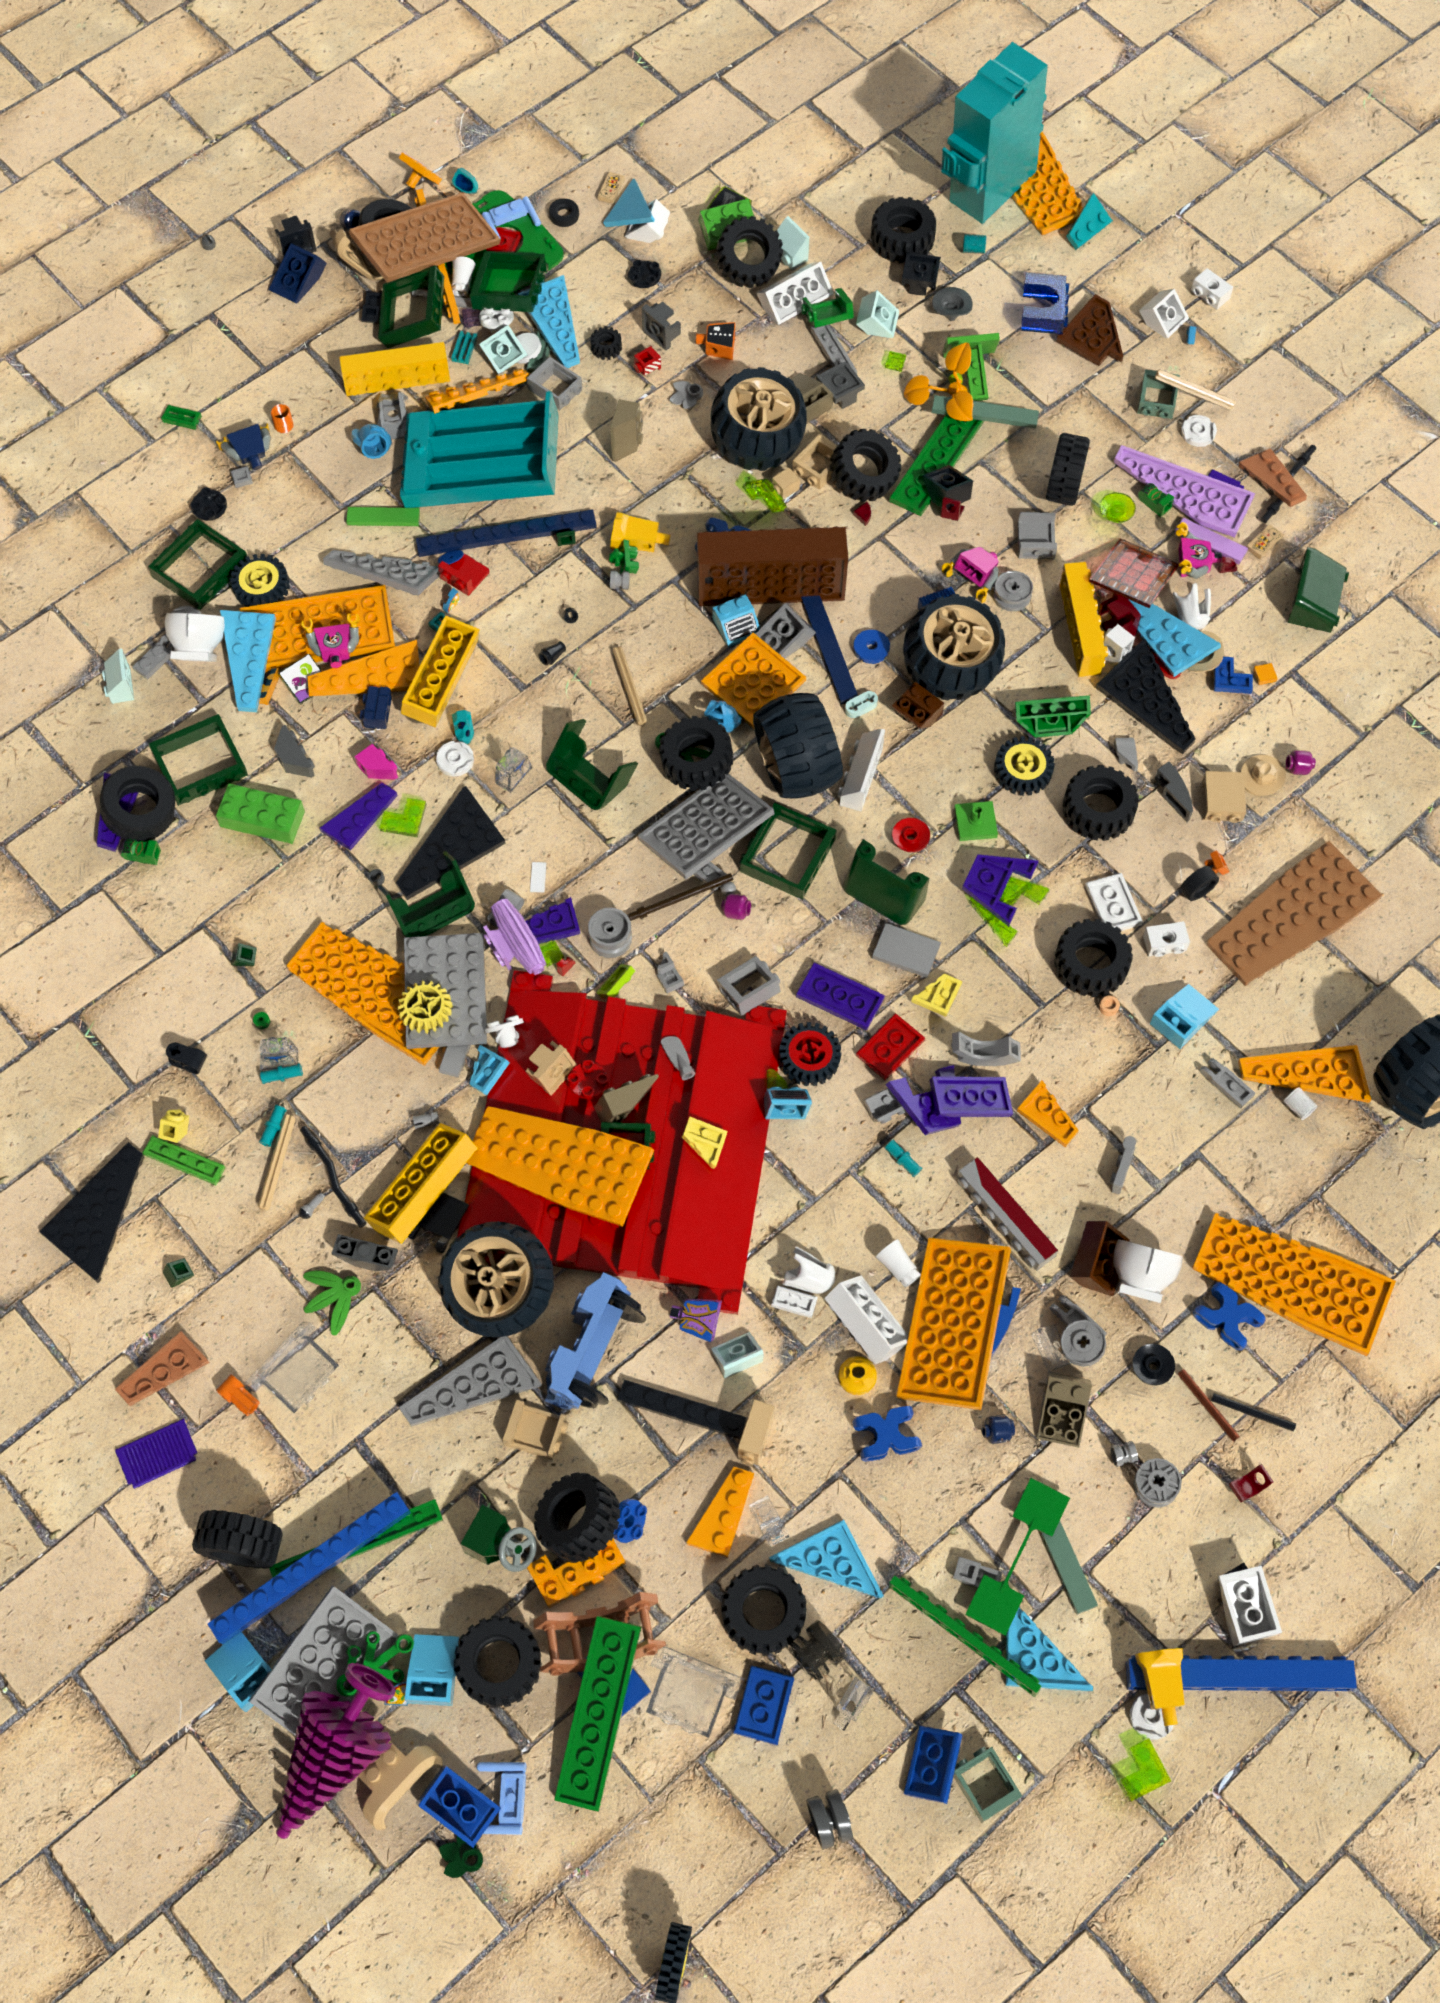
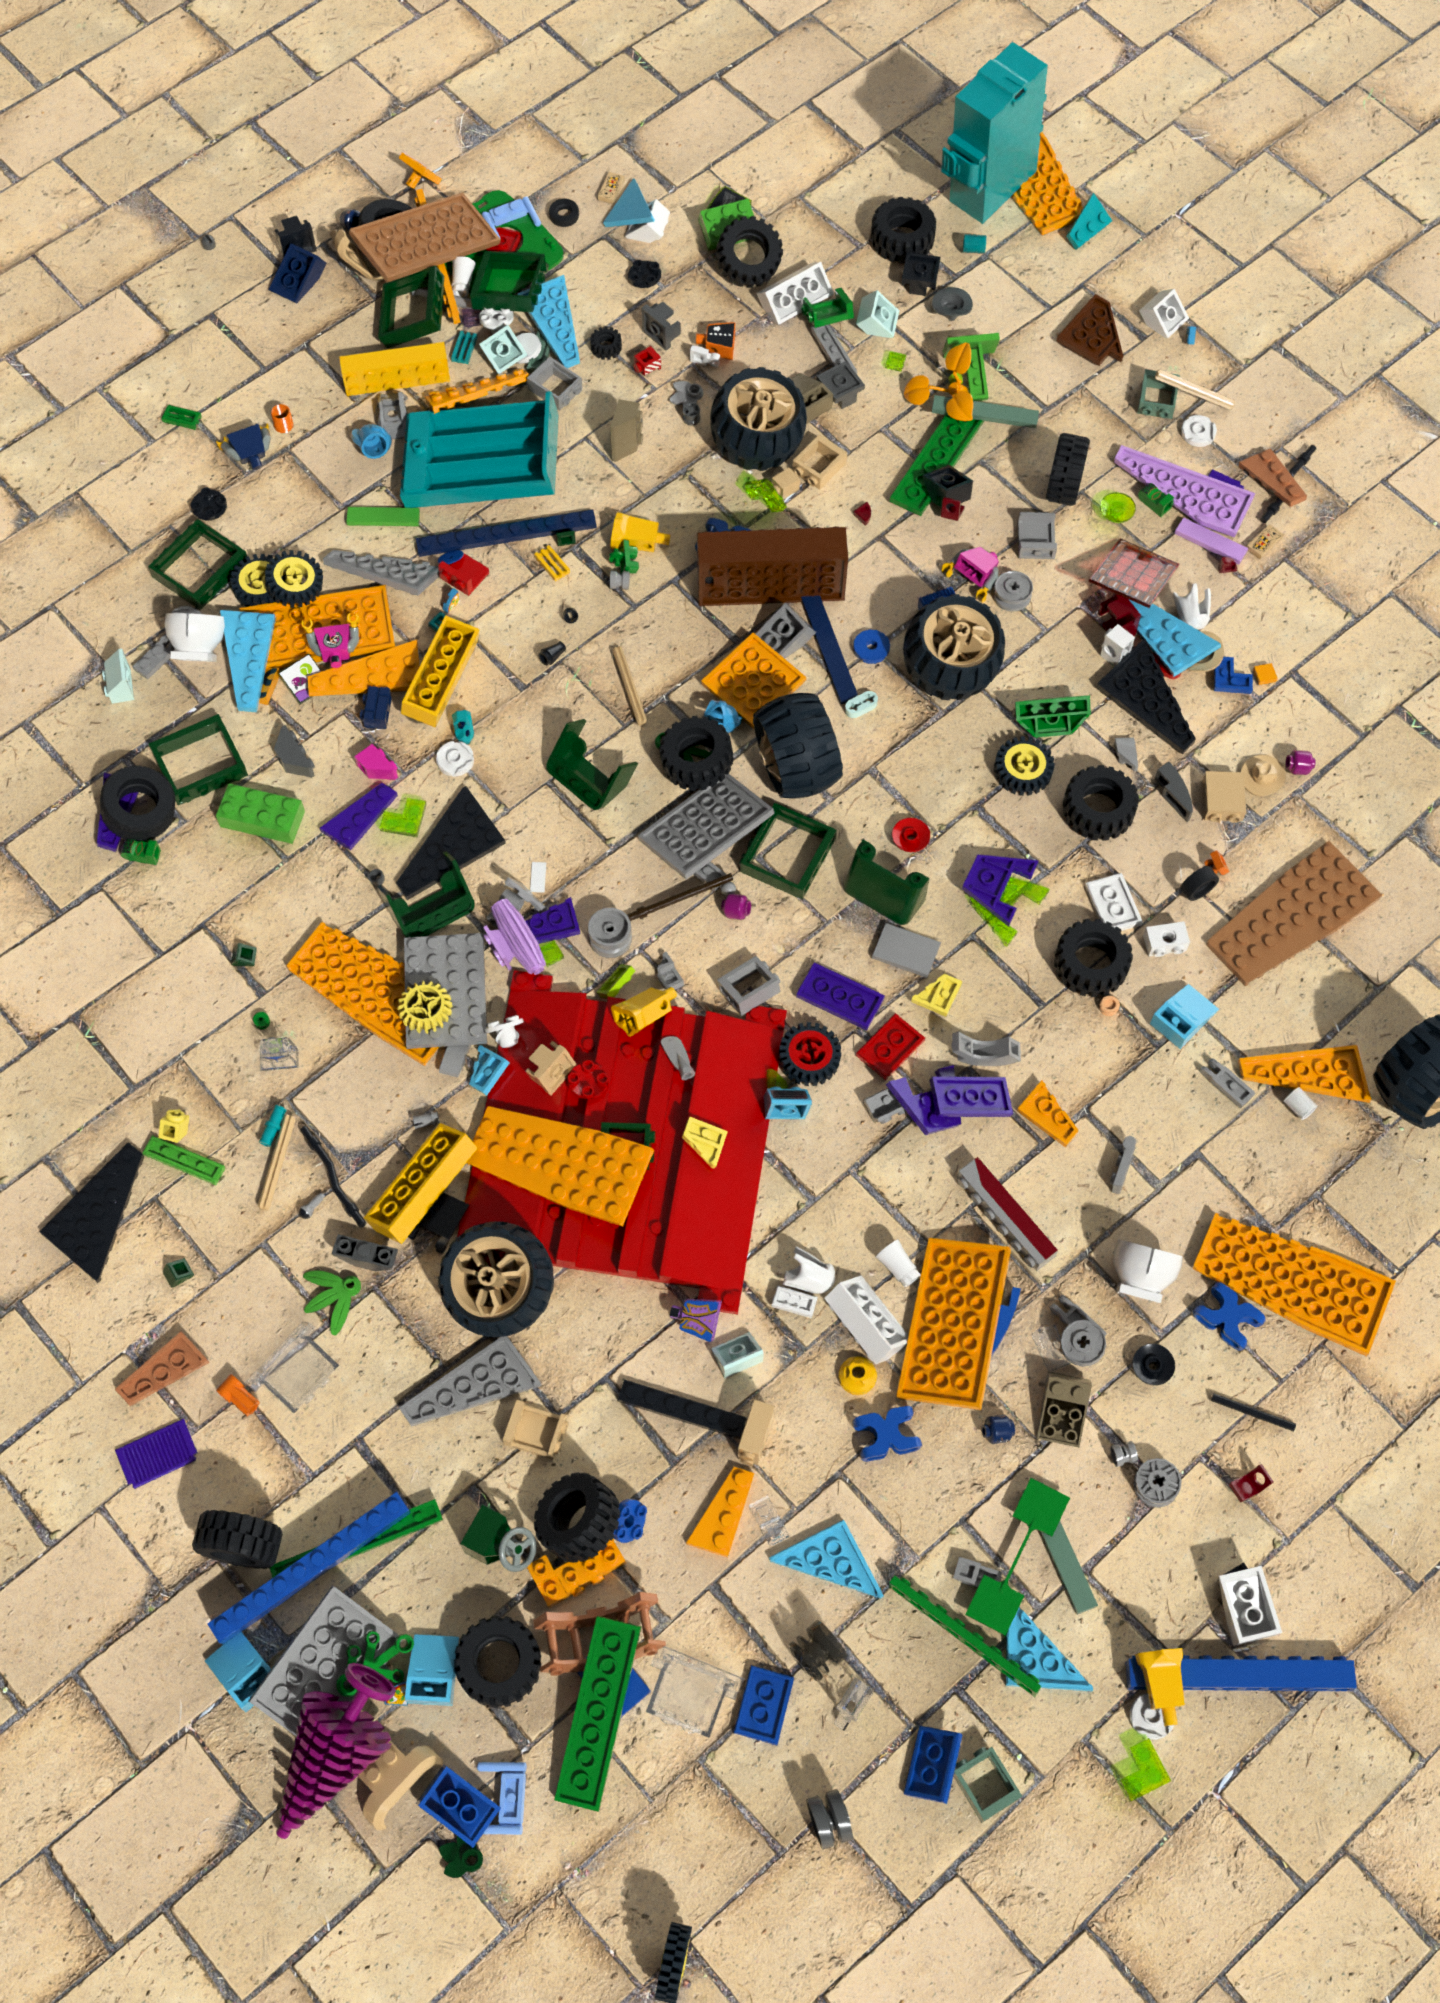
black piece [166,1042,207,1074] -> none
light grey tile [231,466,253,488] -> none
teal pin [260,1063,303,1084] -> none
black slope [361,292,382,323] -> none
rock [452,168,478,194] -> none
clear torso [495,747,532,793] -> none
medium blue piece [545,1272,646,1410] -> none
red tile [556,957,576,976] -> none
dark tan slope [594,1074,659,1123] -> none
medium azure slope [713,594,760,648] -> none
black tyre [721,1564,807,1656] -> none
light aqua slope [777,216,809,270] -> none
black tyre [830,429,901,502] -> none
white slope [838,729,885,812] -> none
teal pin [884,1140,923,1177] -> none
reddish brown slope [891,682,944,729] -> none
bright green tile [954,801,998,841] -> none
clear blue arch [1021,272,1069,334] -> none
yellow brick [1059,562,1108,677] -> none
reddish brown slope [1070,1221,1130,1296] -> none
torso [1176,522,1222,579] -> none
copper bar [1178,1369,1240,1442] -> none
white brick [1191,268,1233,310] -> none
windscreen [1288,547,1349,633] -> none
none -> wheel [265,550,323,608]
none -> light grey tile [505,877,546,912]
none -> yellow tile [534,545,570,582]
none -> yellow piece [611,987,677,1037]
none -> dark grey wheel [683,403,700,426]
none -> white plate [690,345,720,368]

